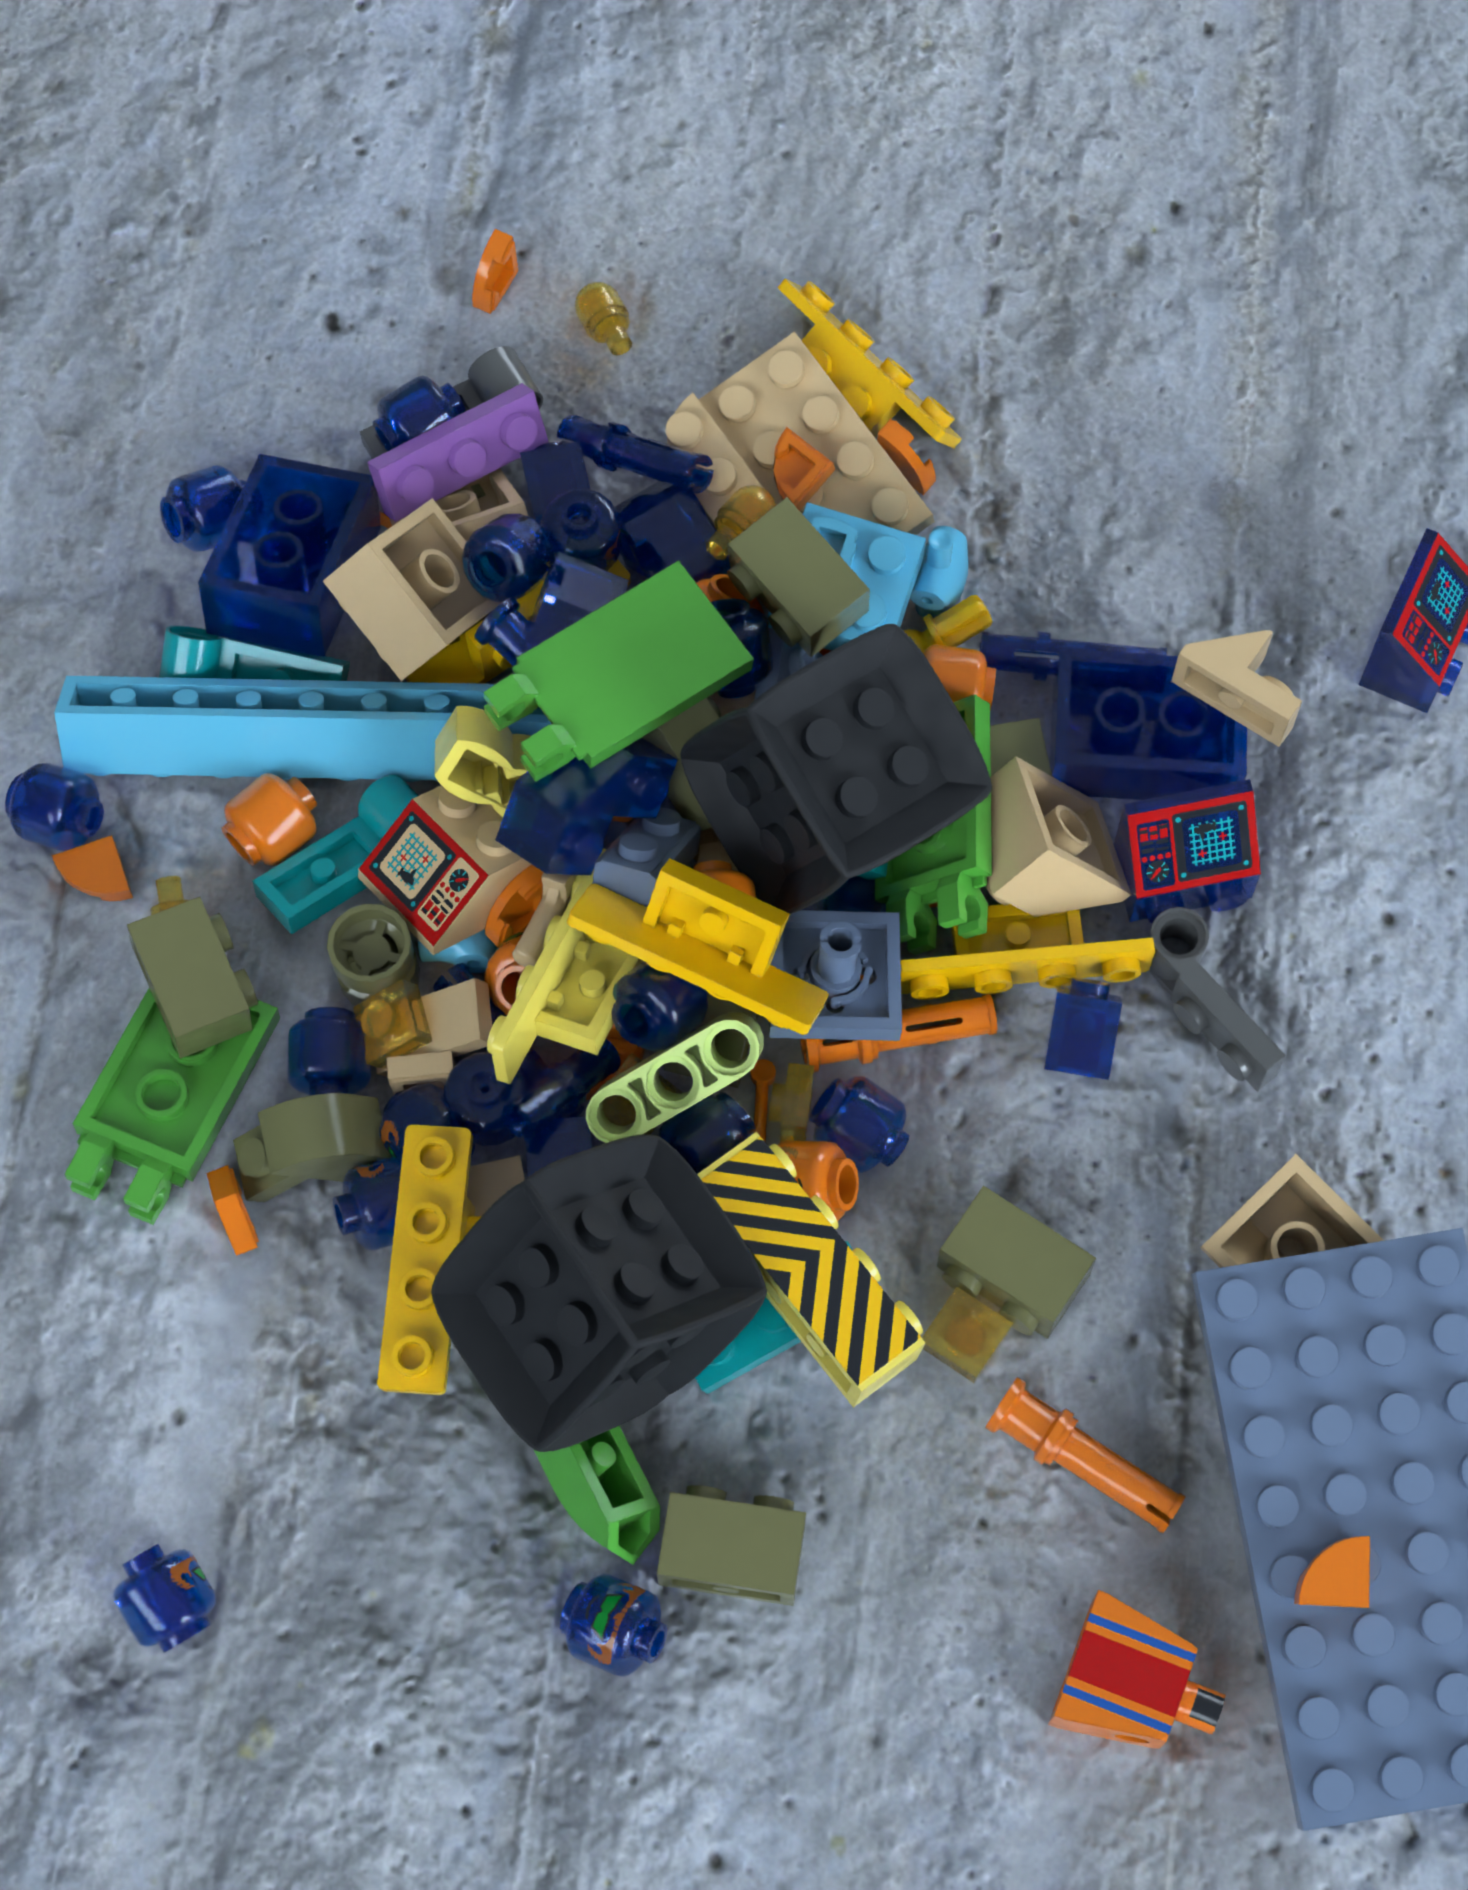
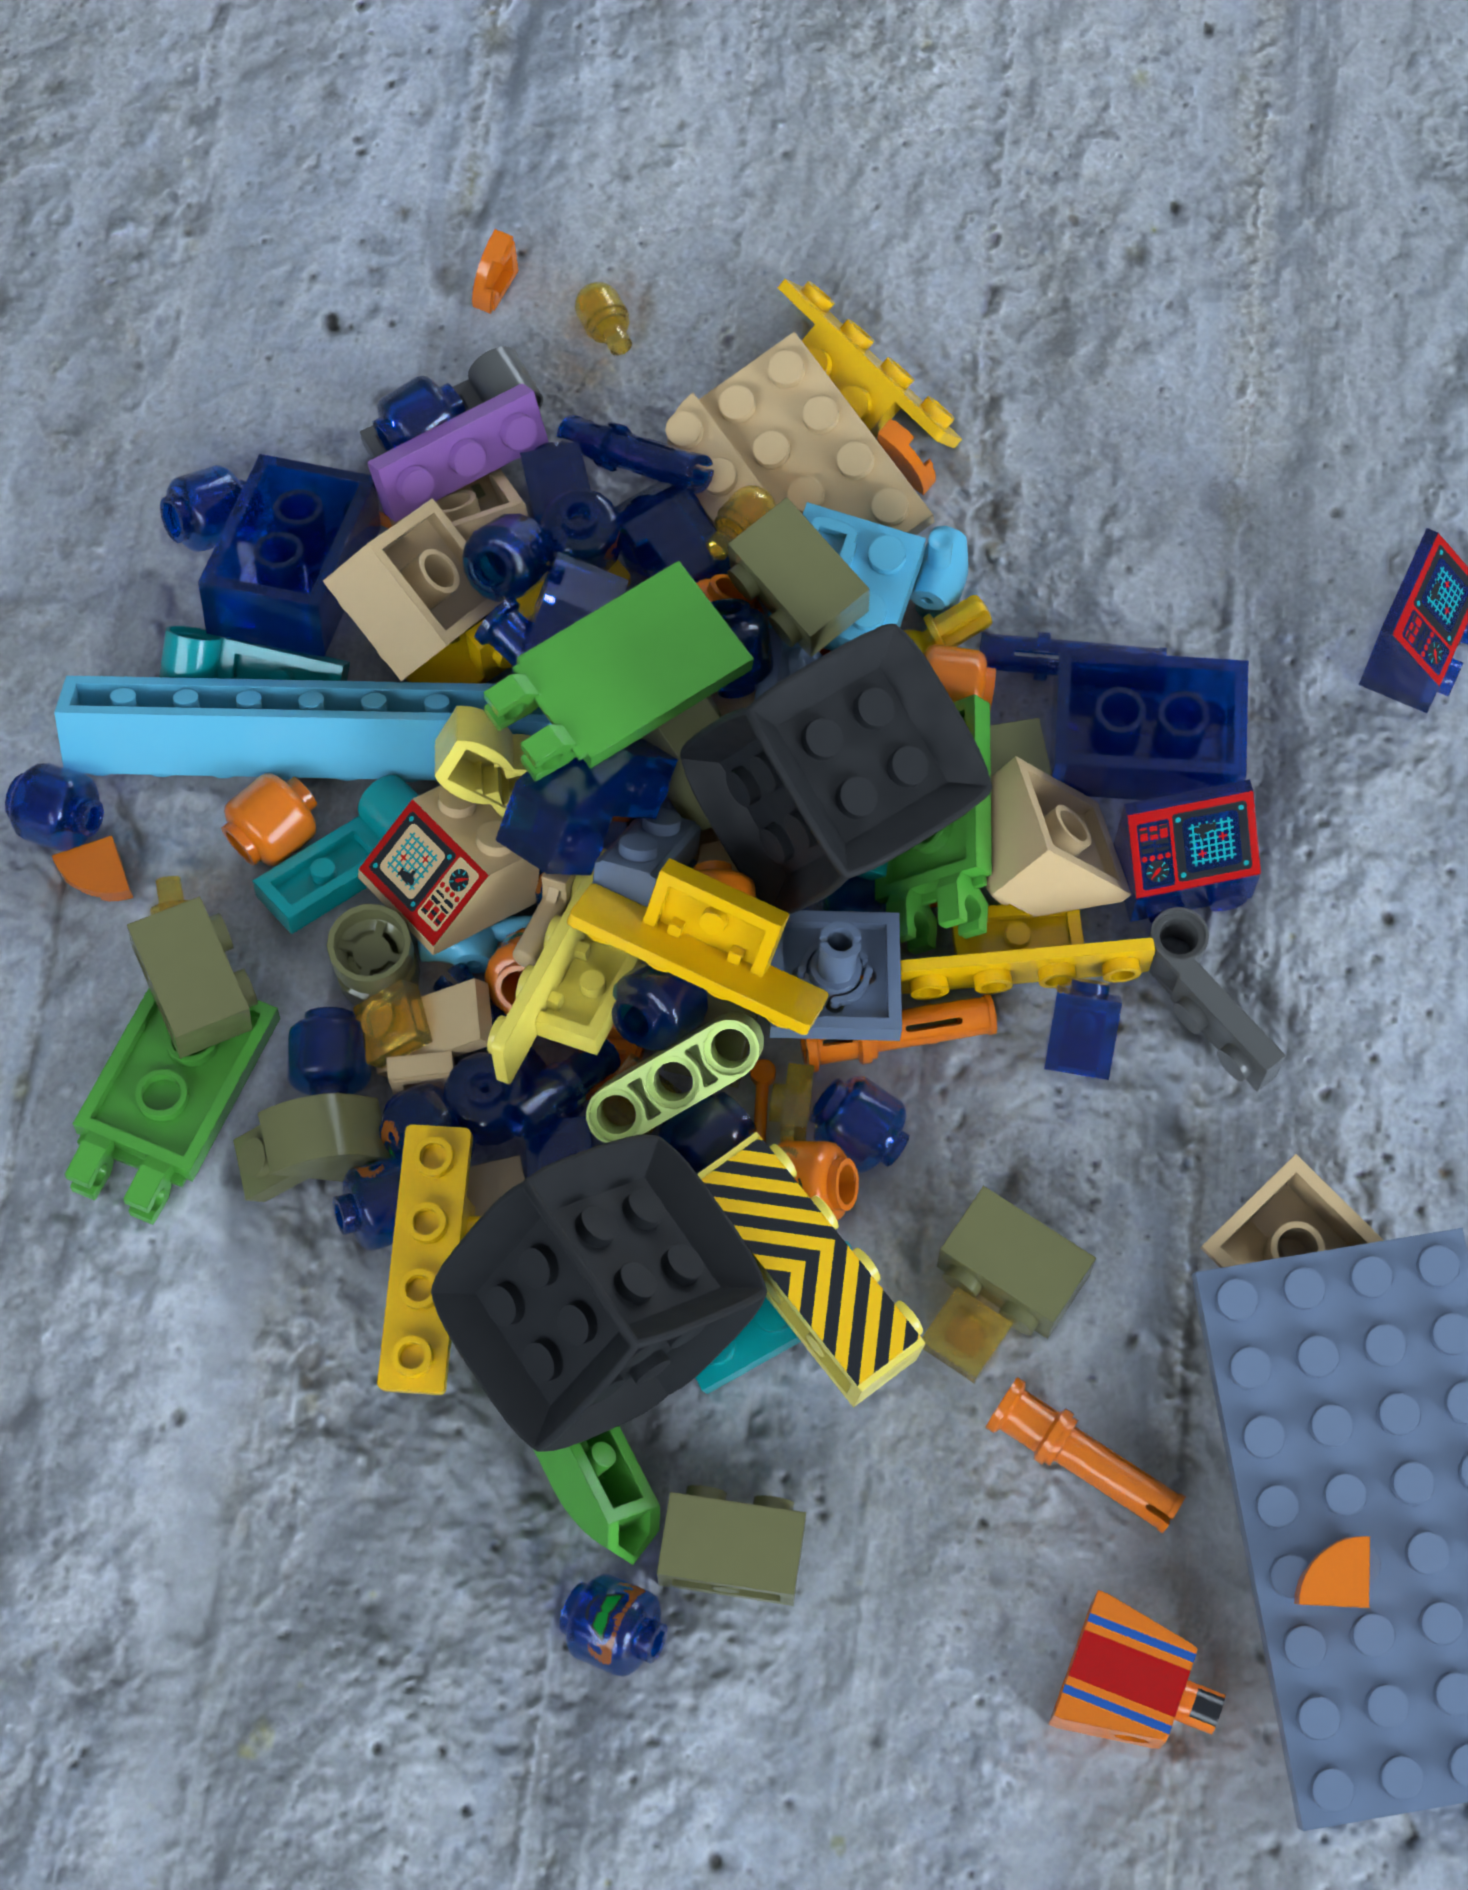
clear blue head [112,1544,217,1653] -> none
orange tile [206,1165,259,1256] -> none
orange tile [485,863,544,947] -> none
orange tile [773,427,835,511] -> none
tan slope [1171,630,1302,747] -> none

